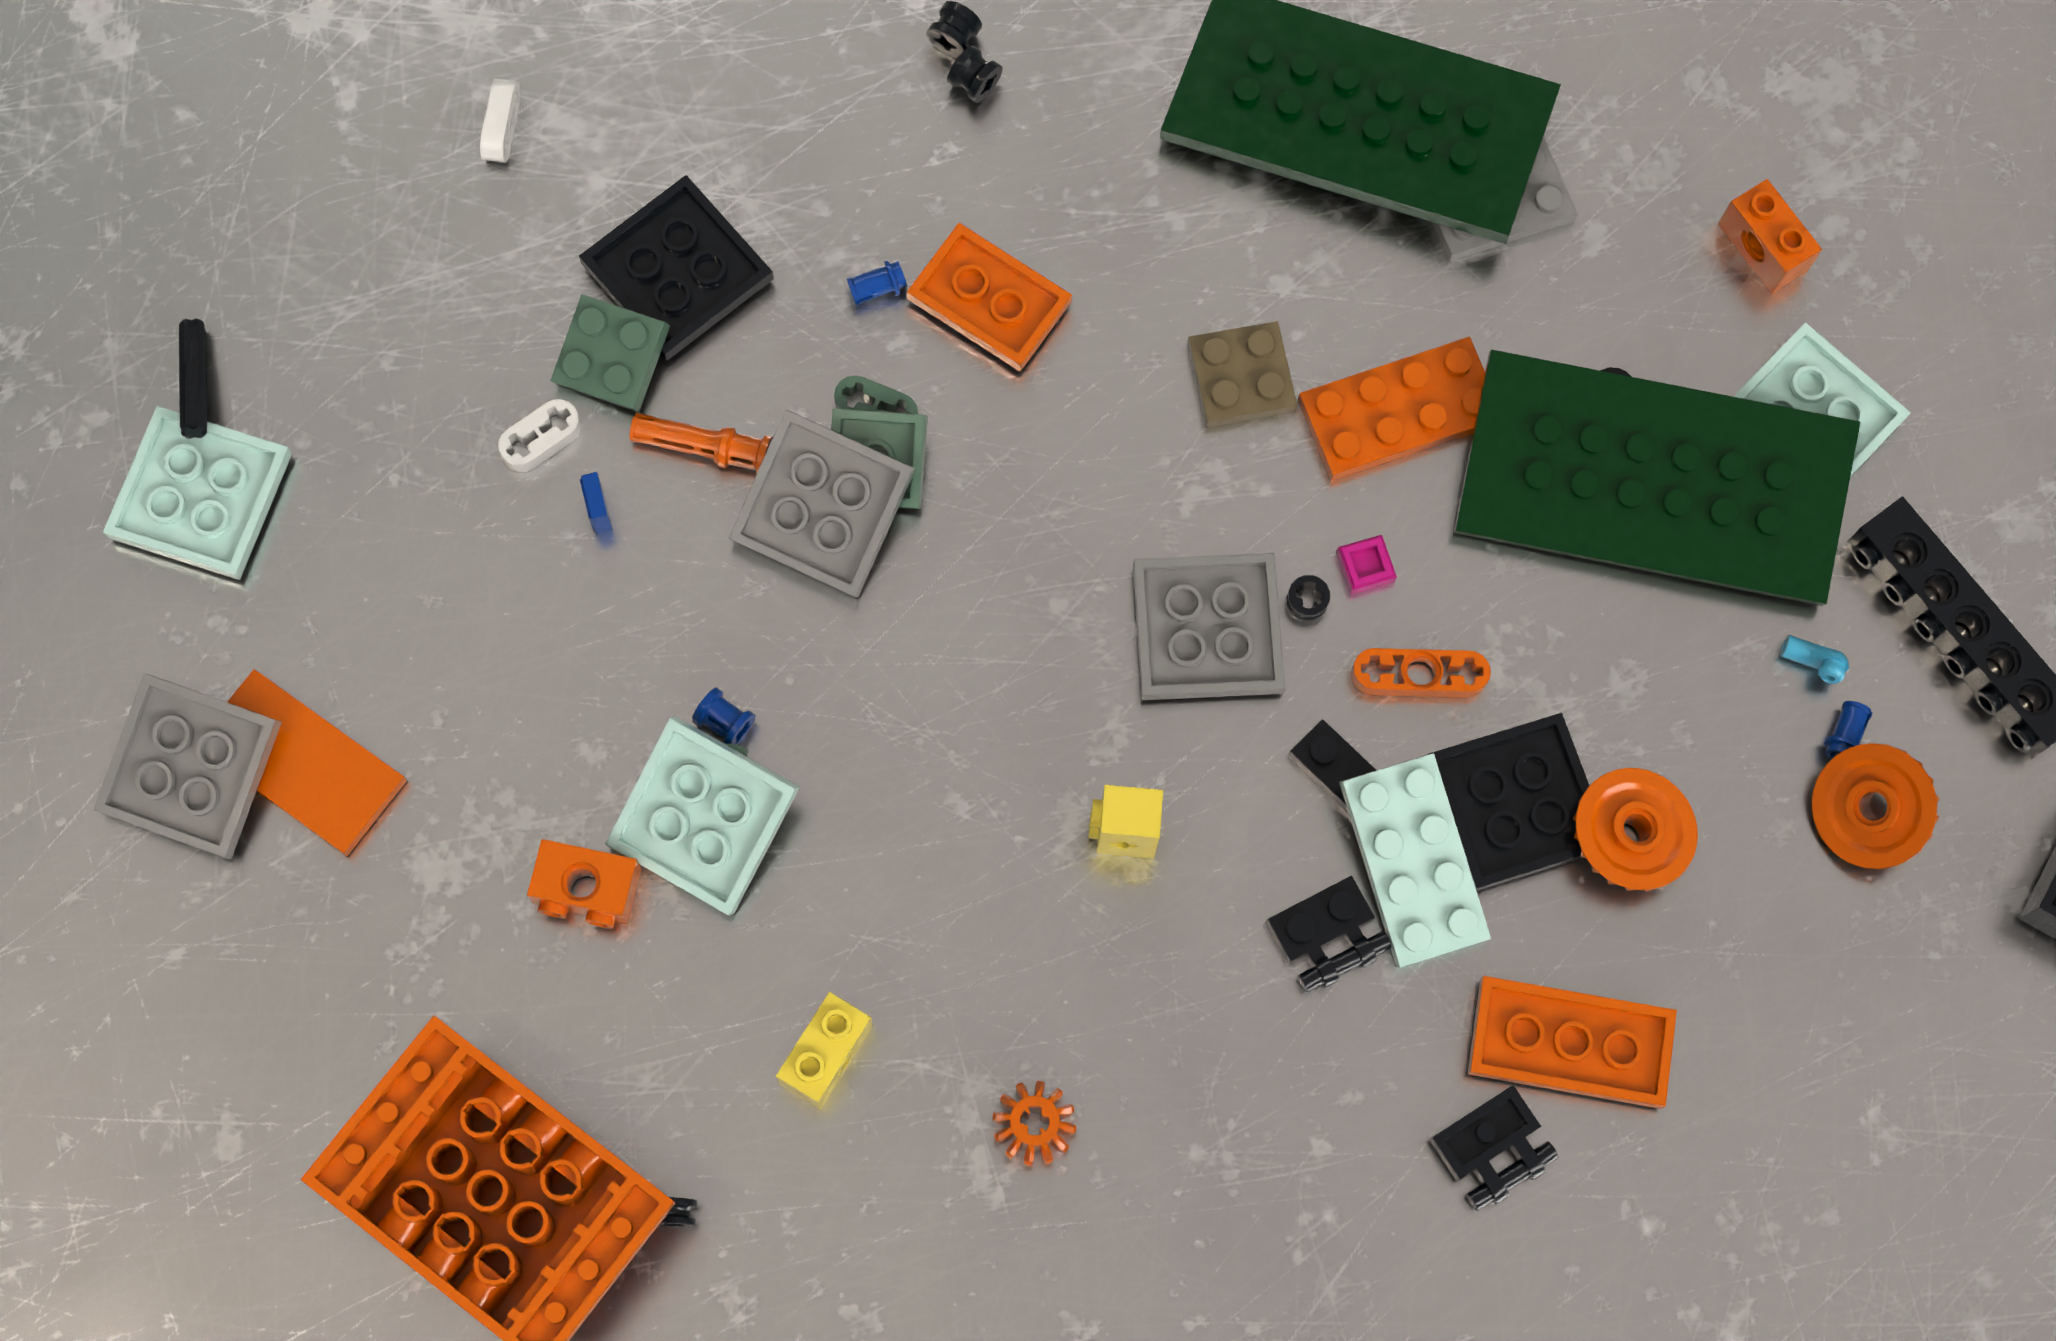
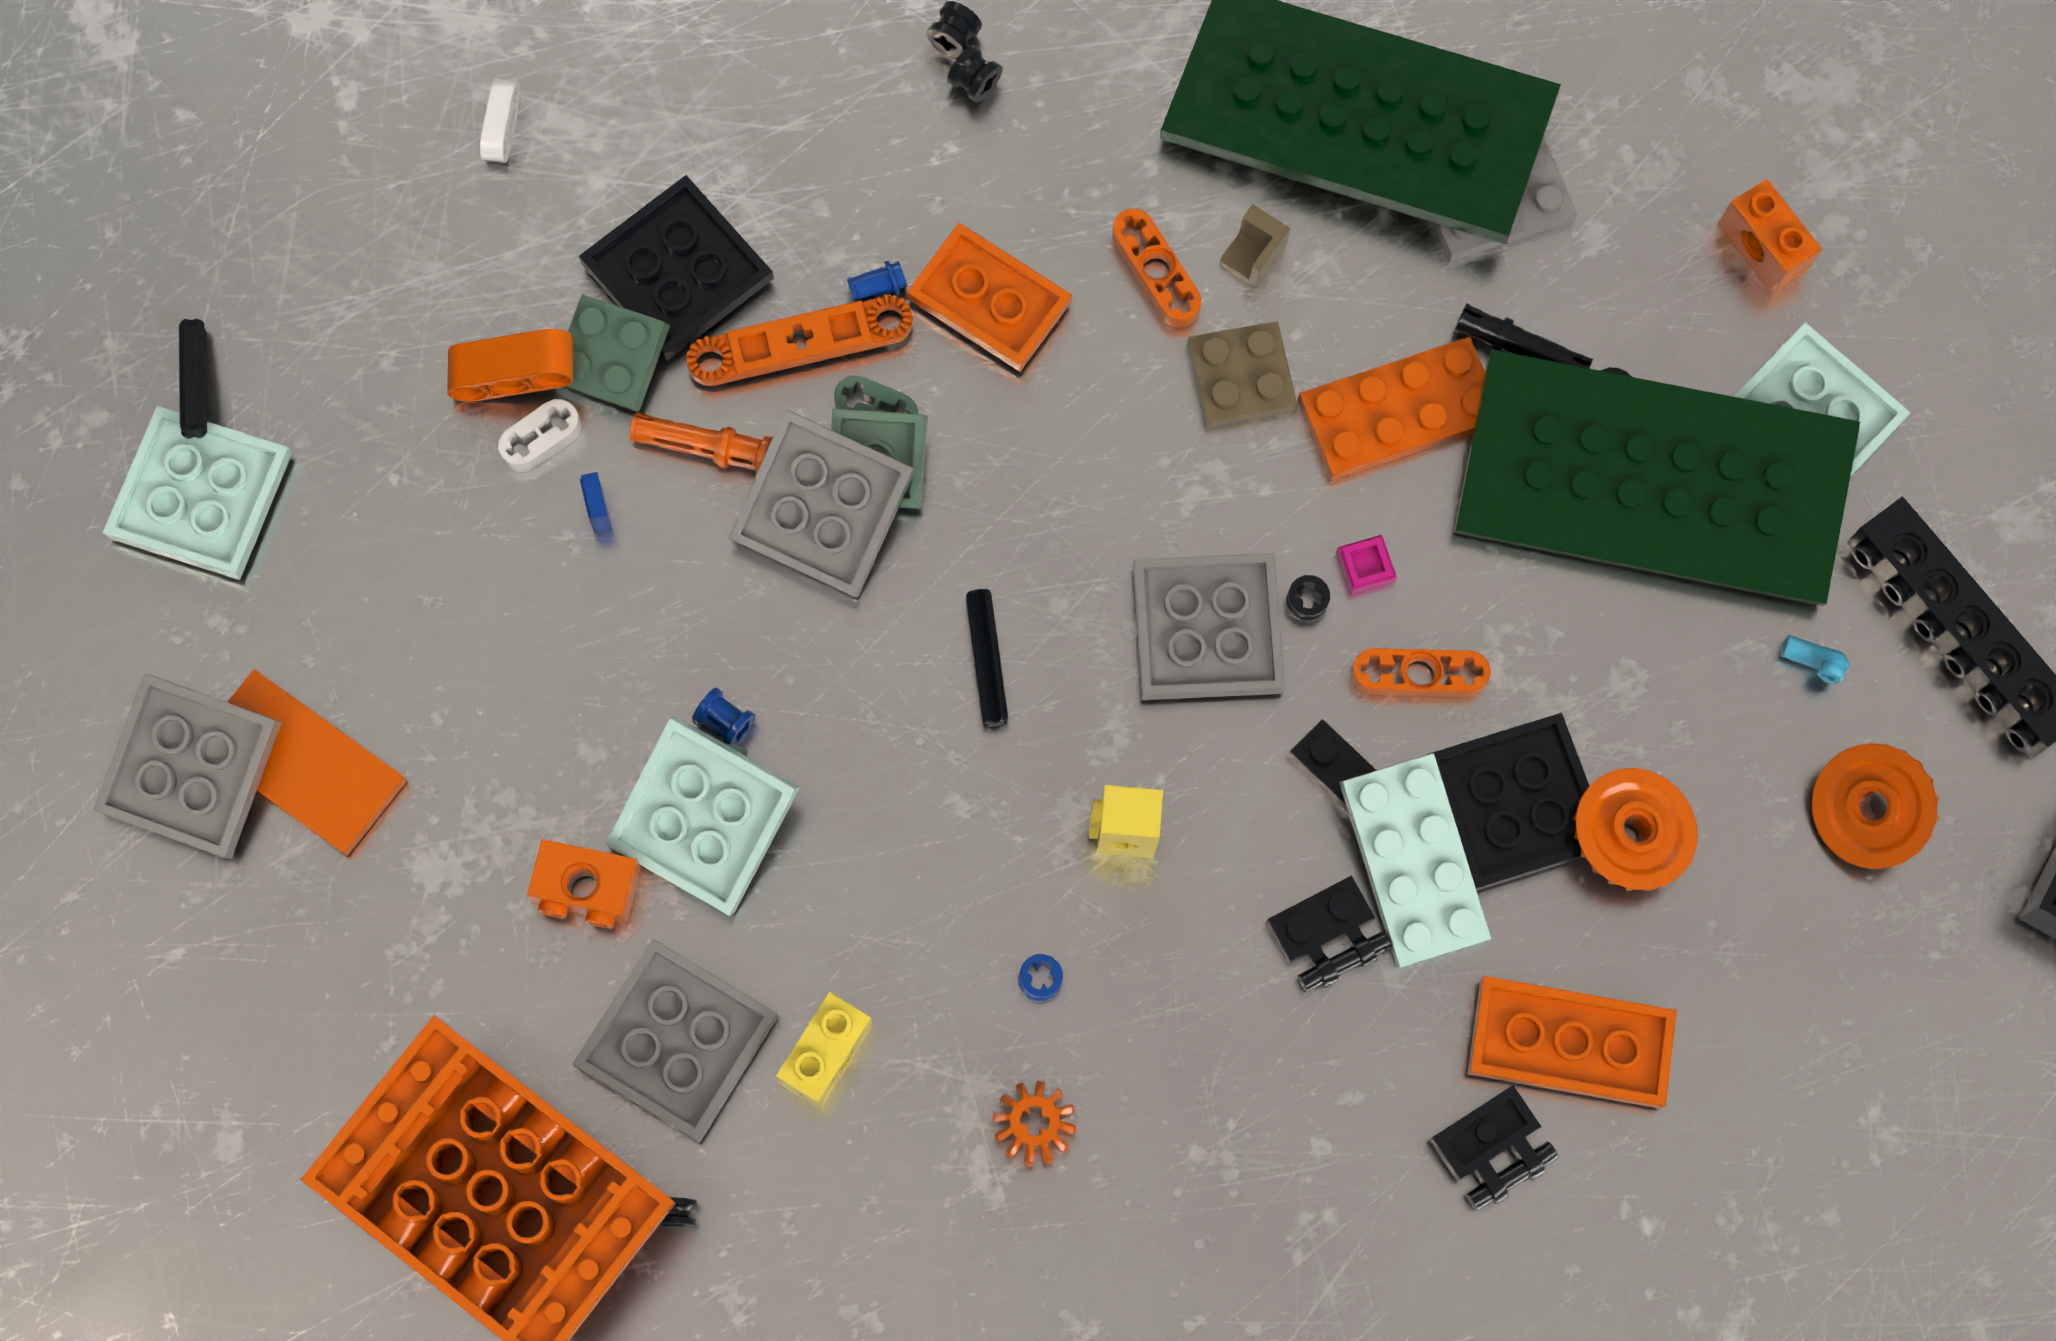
blue pin [1824,701,1873,759] -> none
none -> orange beam [447,329,573,402]
none -> light grey plate [572,939,779,1143]
none -> orange piece [686,295,913,386]
none -> black axle [966,589,1008,727]
none -> blue bush [1018,954,1063,1001]
none -> orange beam [1112,208,1202,328]
none -> dark tan panel [1220,204,1291,288]
none -> black pin [1454,303,1593,369]

